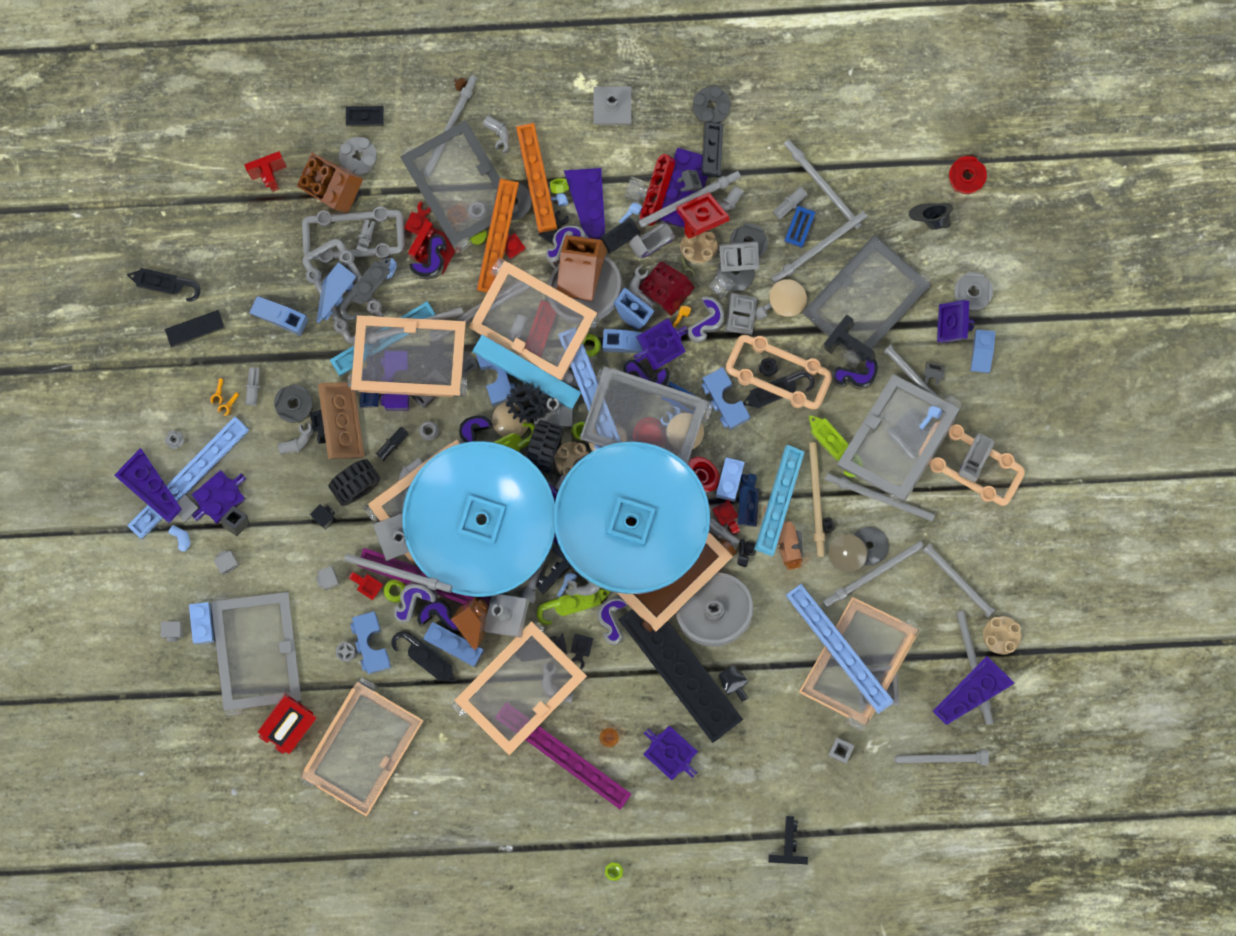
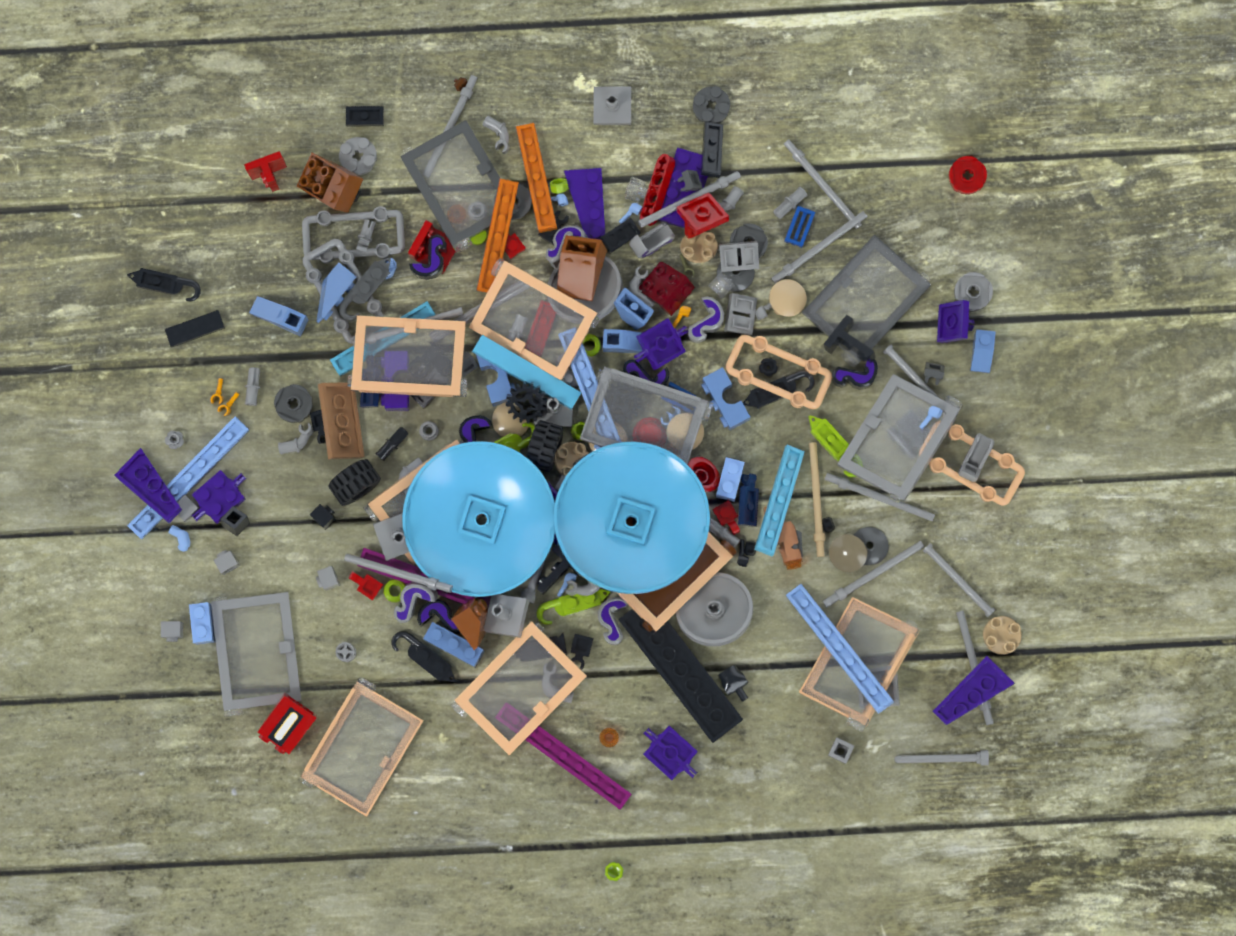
medium blue arch [350,611,392,675] -> none
red plate [404,201,432,235] -> none
black bracket [768,816,808,865] -> none
black piece [909,203,953,230] -> none

